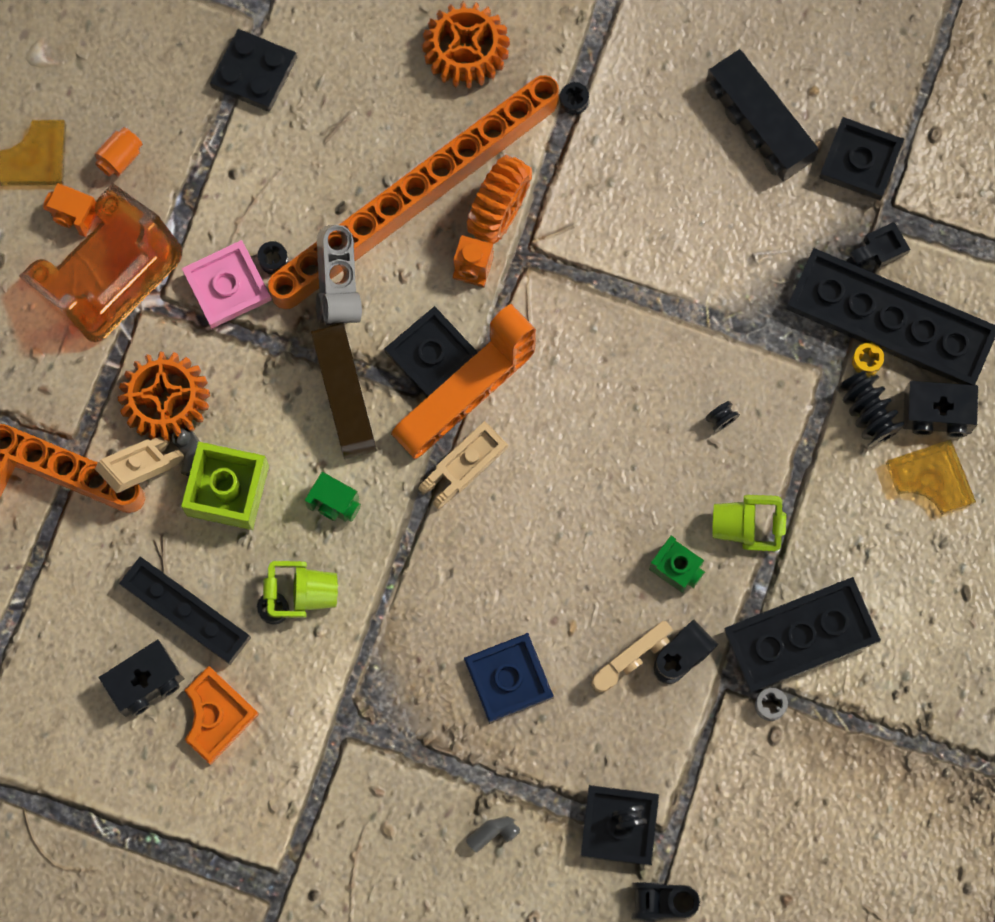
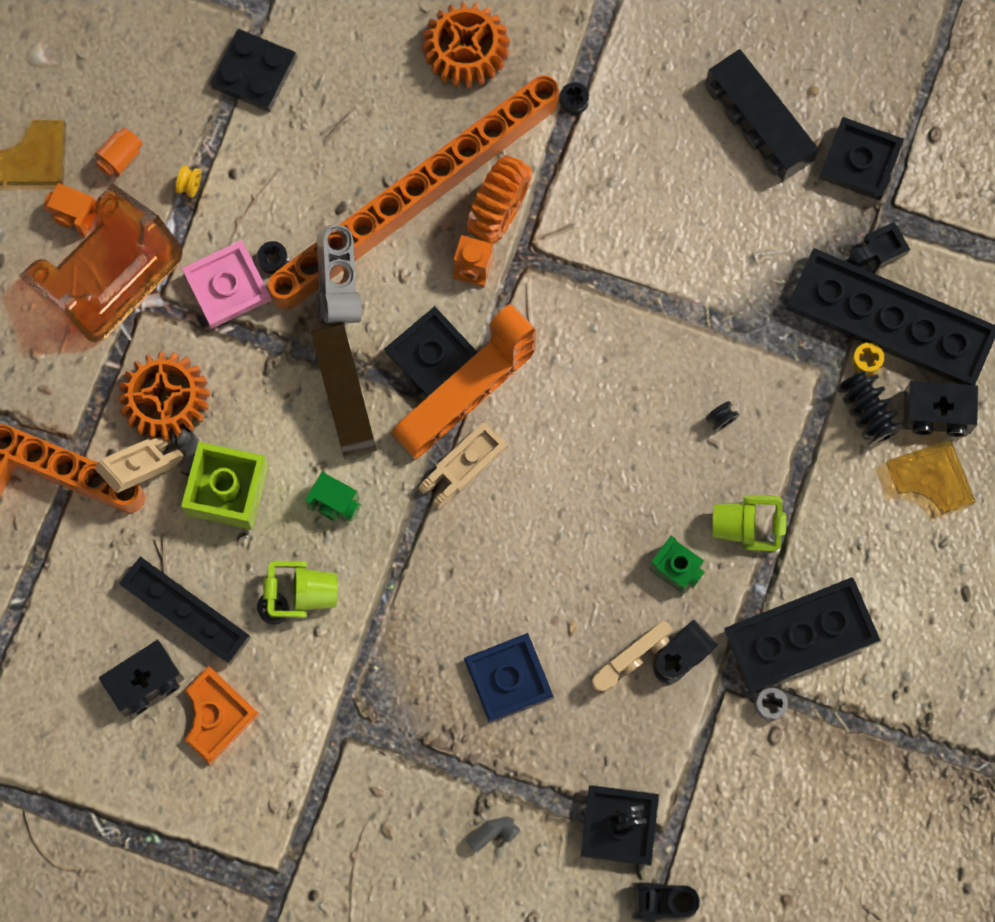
none -> yellow bush [175,165,201,198]

